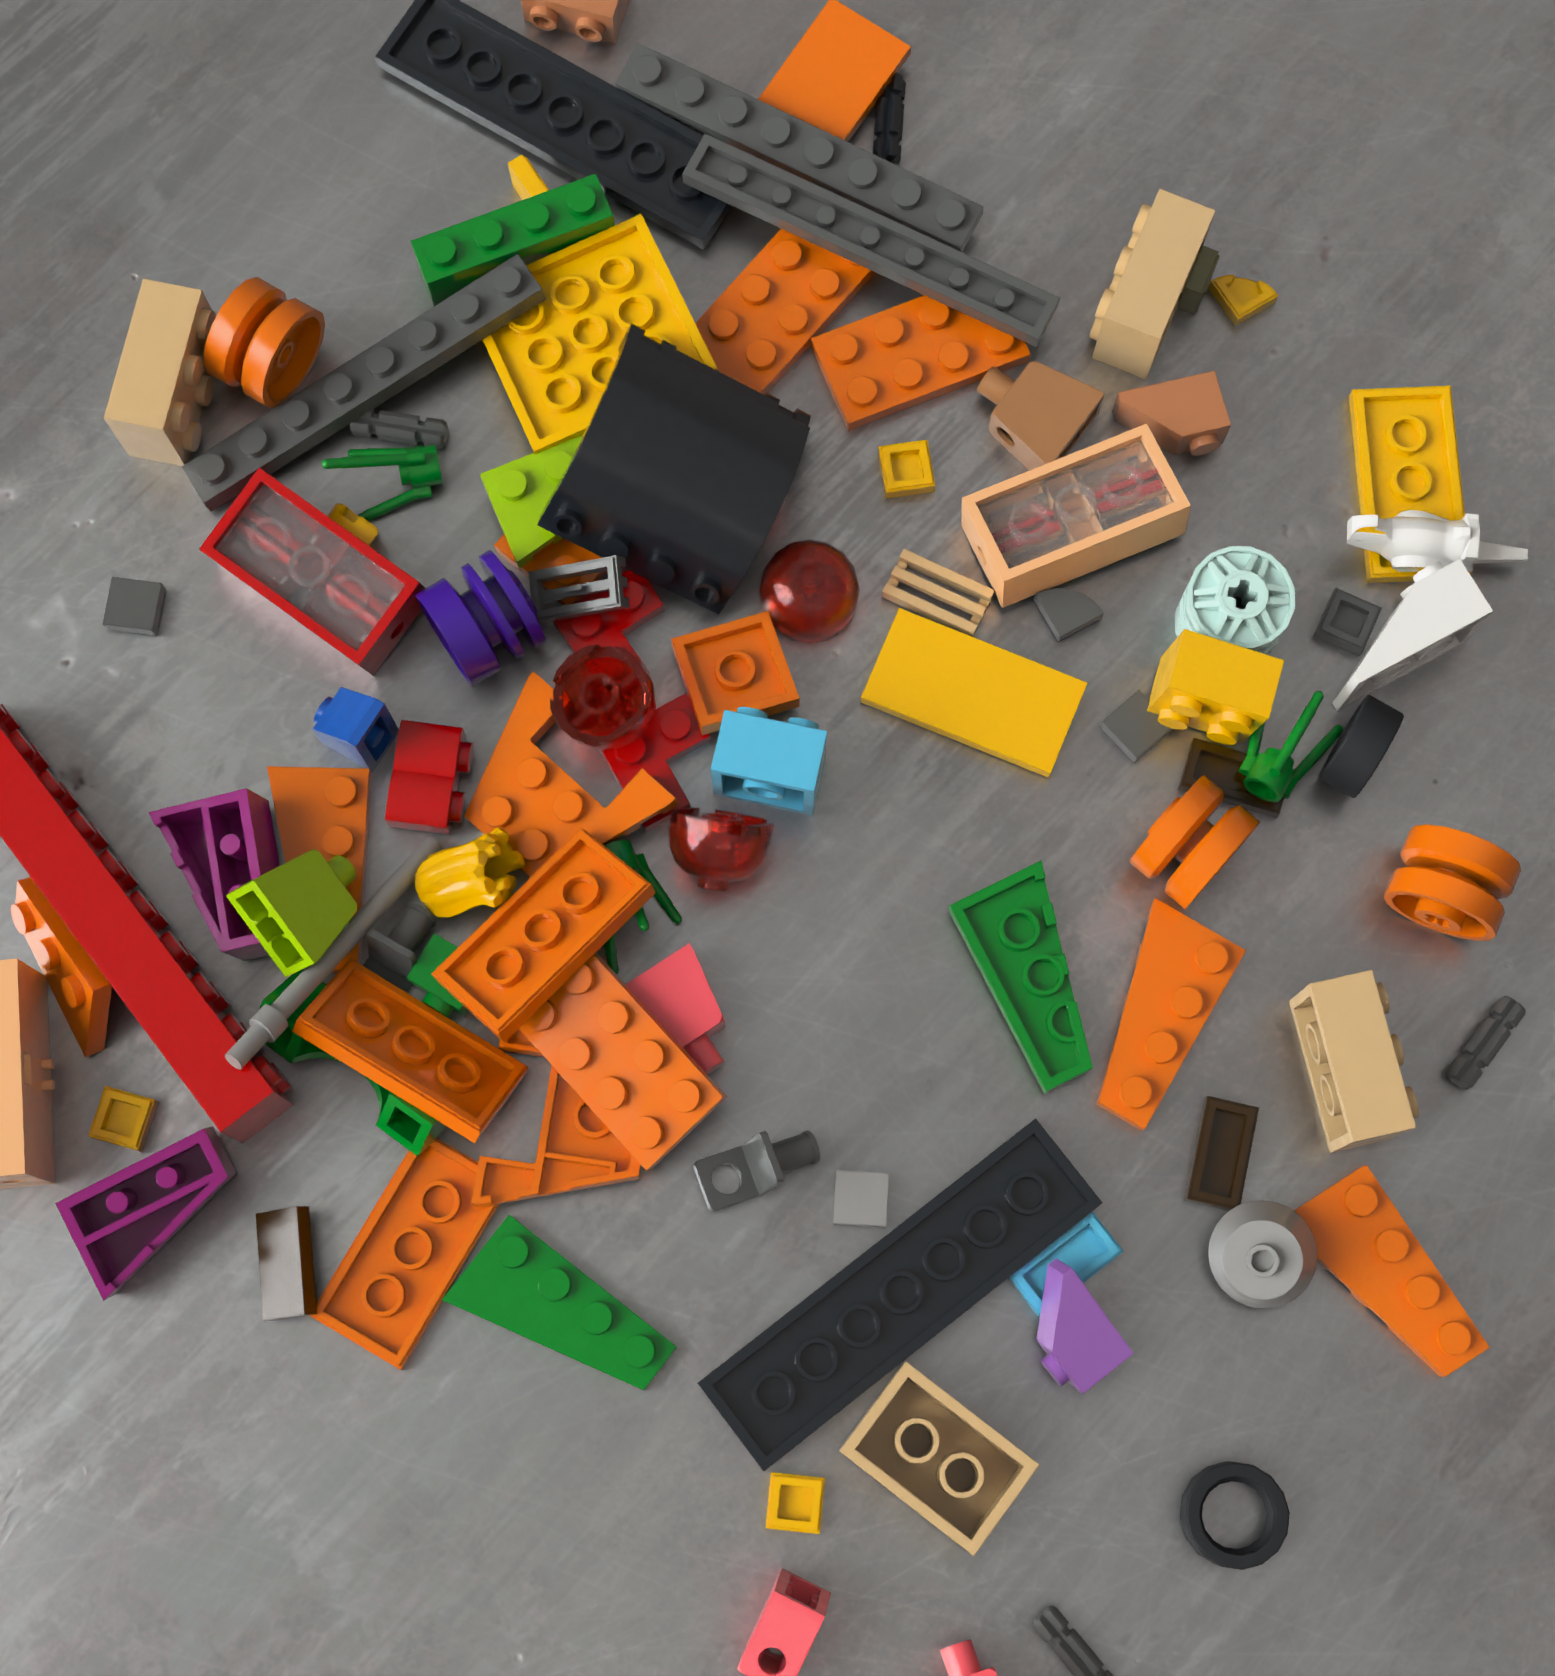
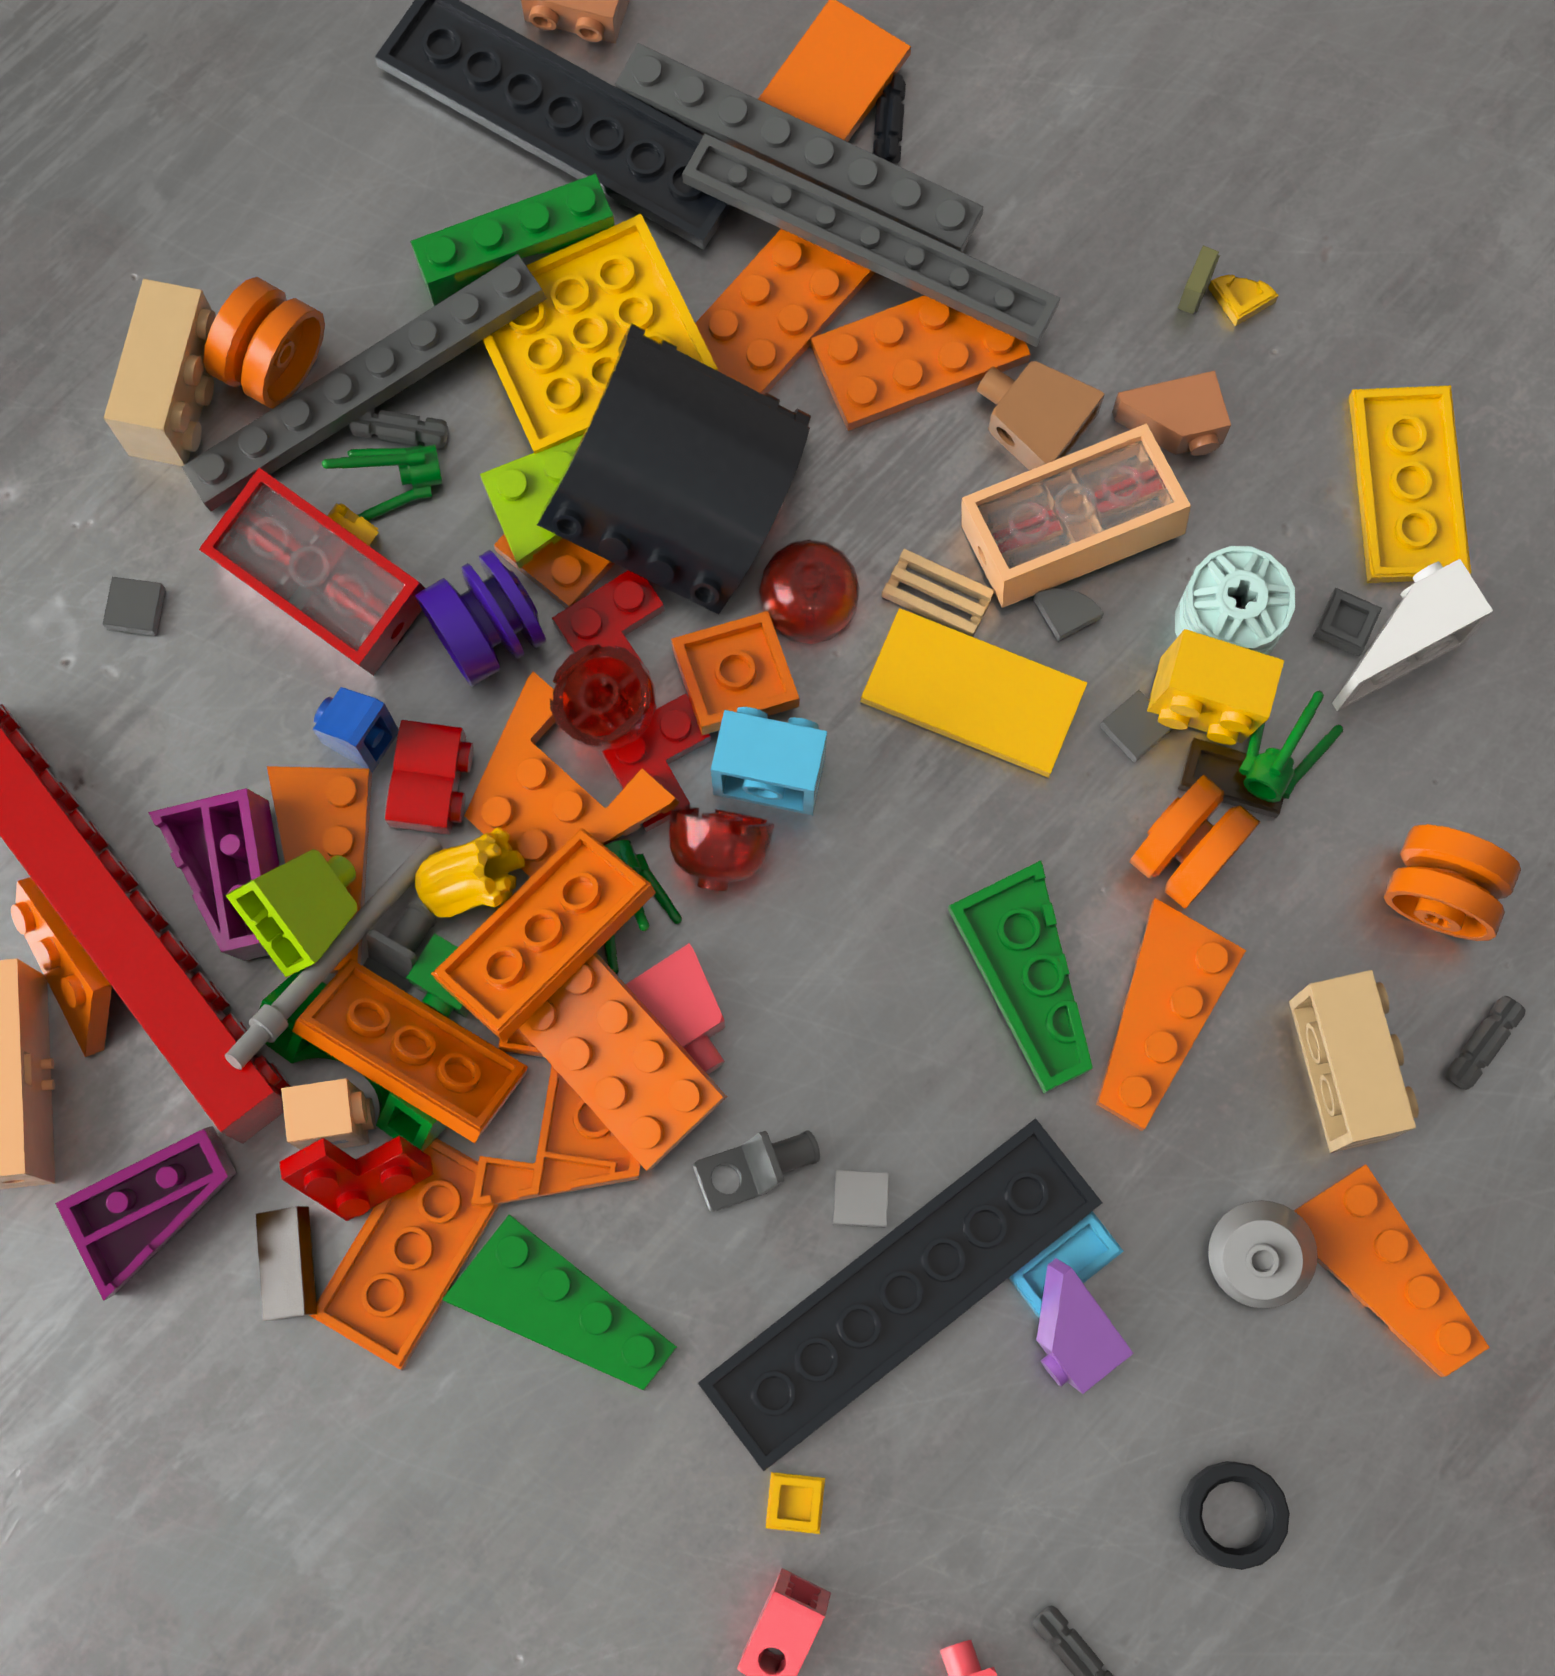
yellow tile [88,1086,159,1152] -> none
yellow tile [508,155,549,200] -> none
dark grey tile [529,555,630,623] -> none
tan brick [838,1362,1039,1556] -> none
yellow tile [878,440,935,499] -> none
tan brick [1089,189,1216,380] -> none
dark brown tile [1184,1096,1259,1211] -> none
black tyre [1319,695,1404,798] -> none
white animal [1347,510,1528,572] -> none
none -> red plate [279,1135,434,1221]
none -> light nougat brick [281,1078,376,1150]

